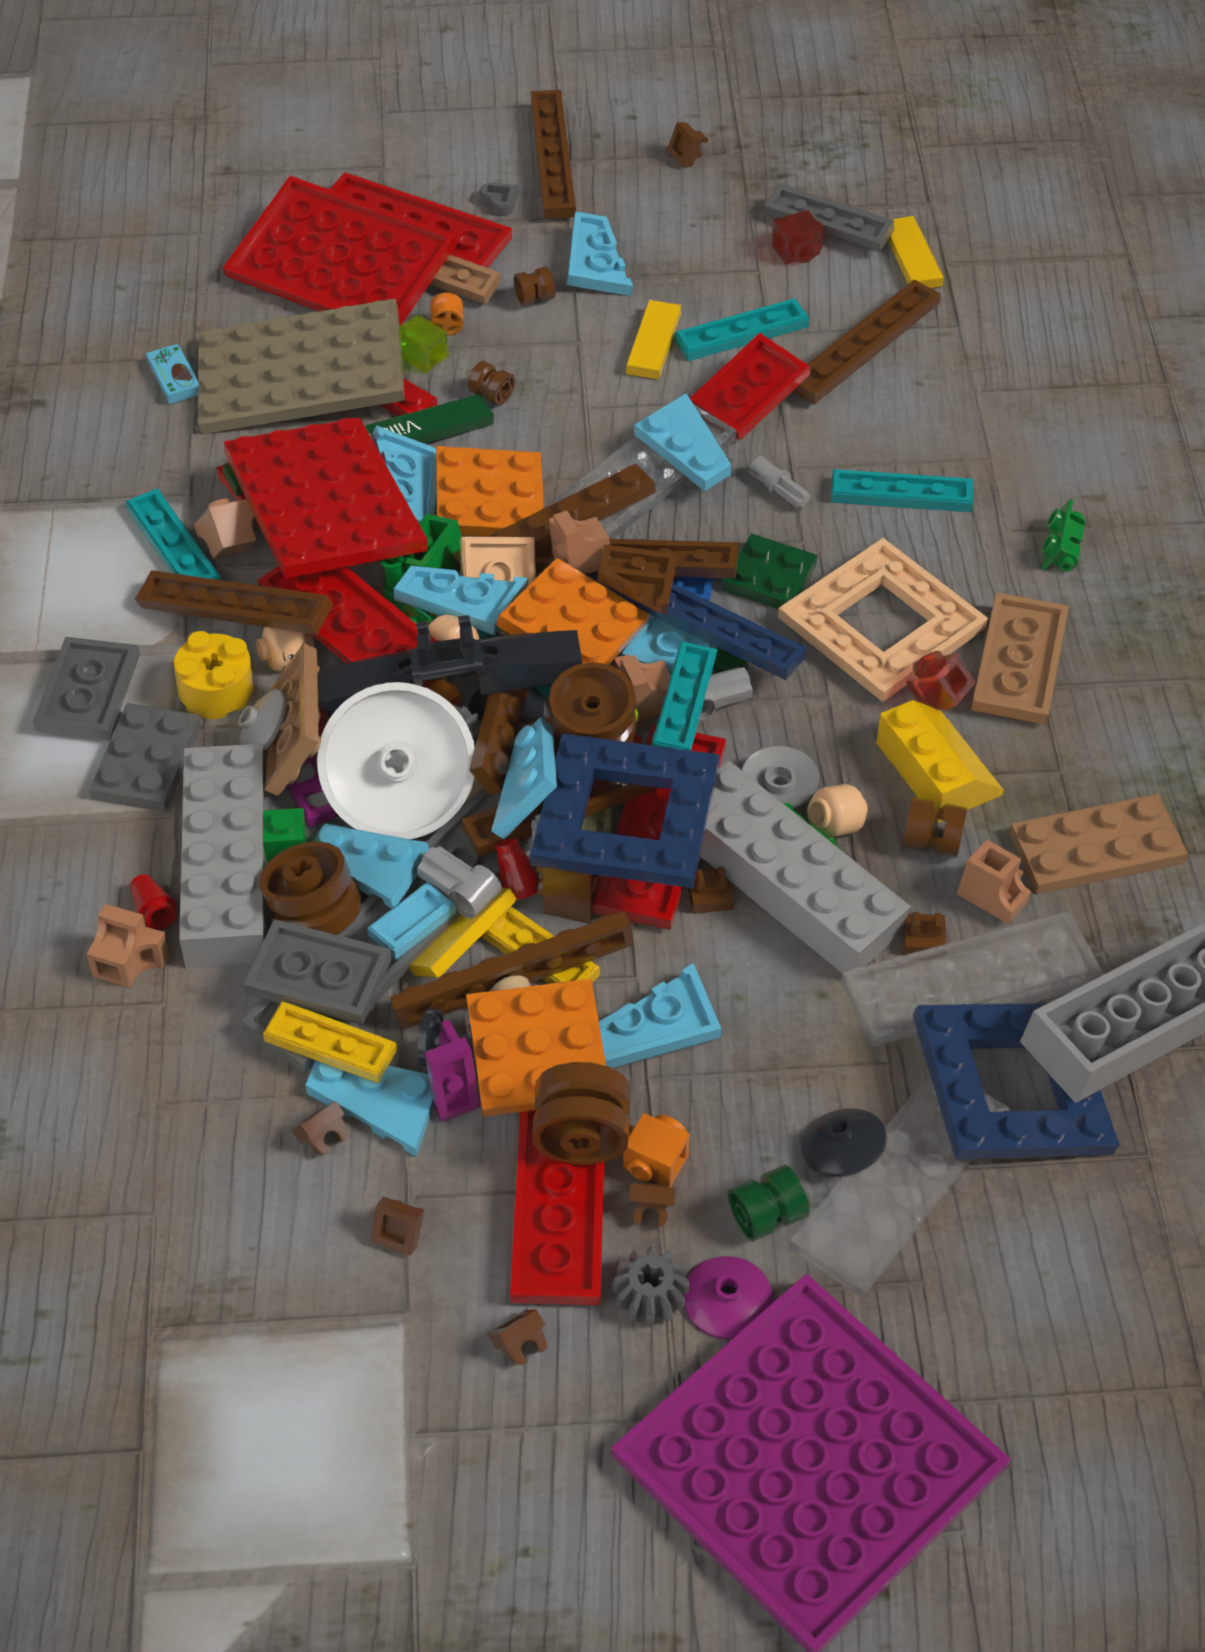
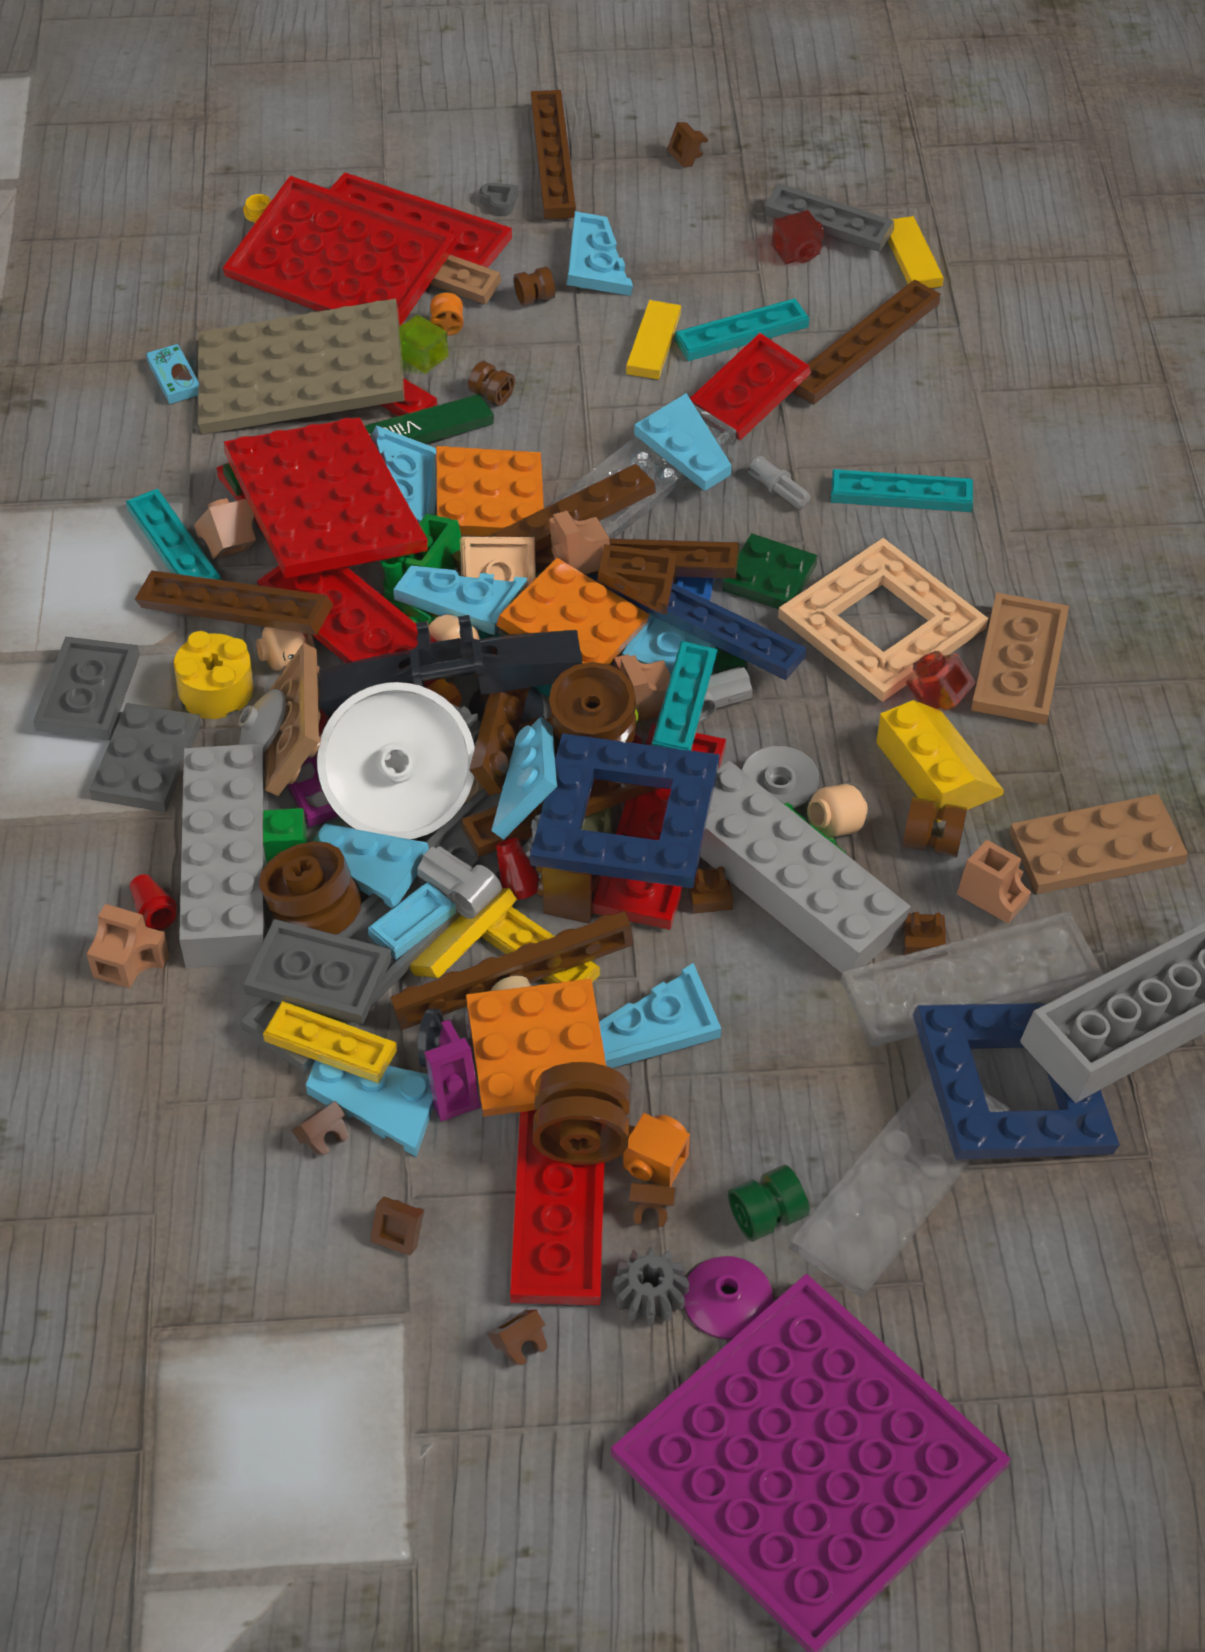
black dish [801,1108,887,1177] -> none
green hinge [1041,498,1086,572] -> none
none -> yellow plate [243,194,271,223]

